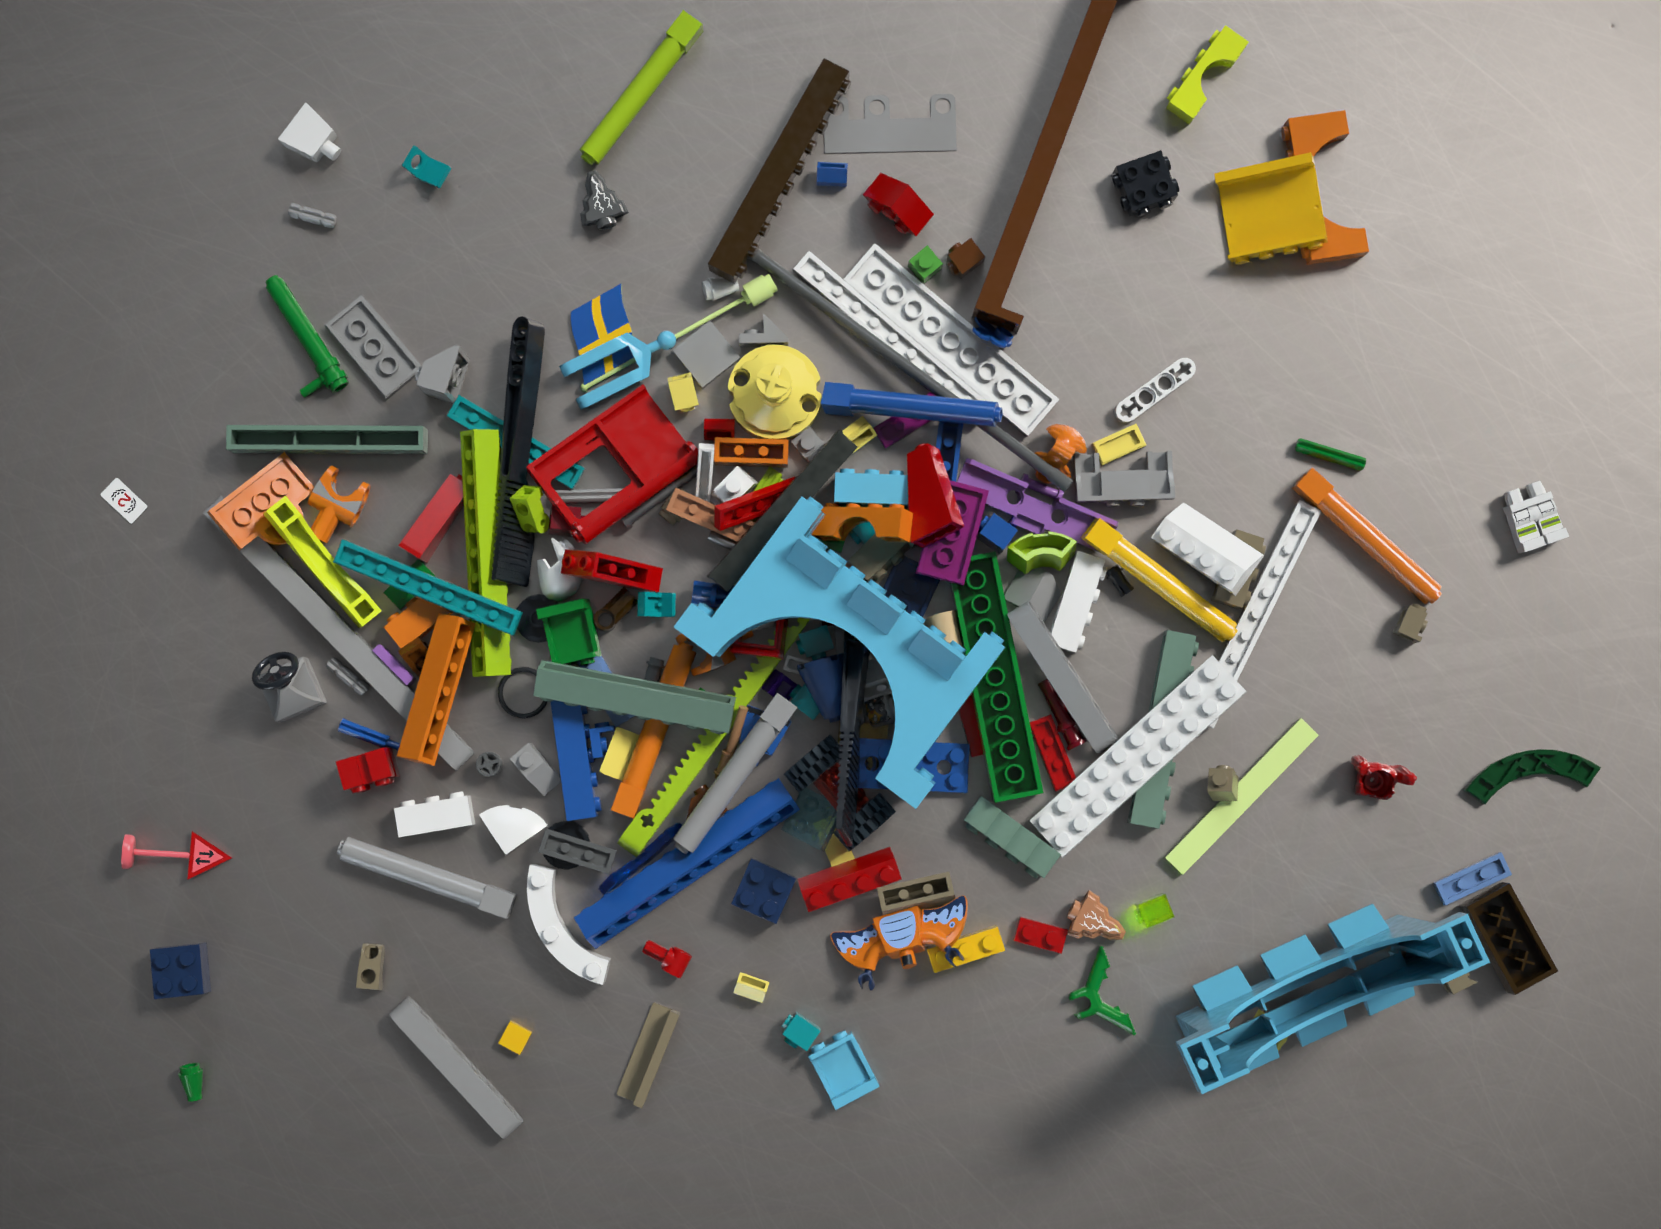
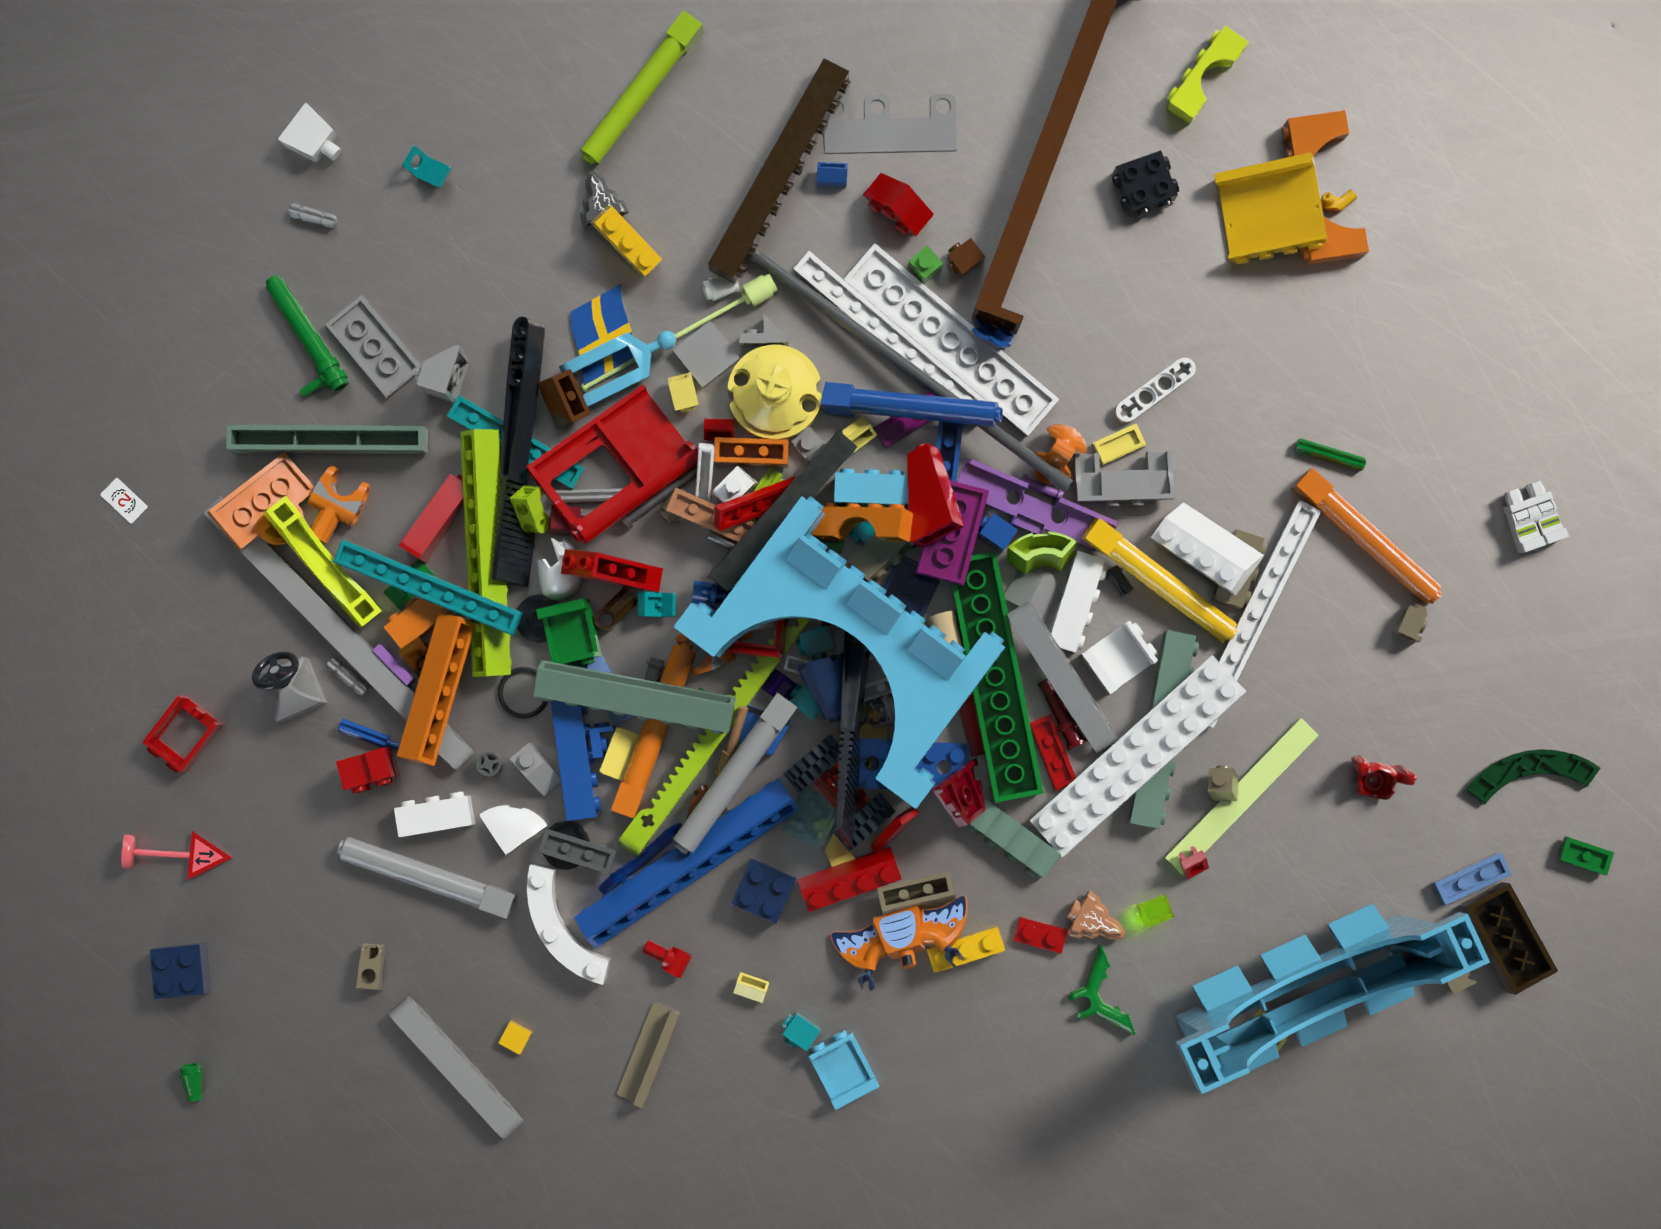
none -> red window [142,695,224,773]
none -> reddish brown brick [537,369,590,428]
none -> yellow brick [590,206,662,276]
none -> red tile [870,806,920,853]
none -> dark red wing [932,758,986,828]
none -> white panel [1079,621,1158,695]
none -> red tile [1179,846,1209,880]
none -> yellow arm [1321,189,1357,212]
none -> green plate [1557,836,1614,876]

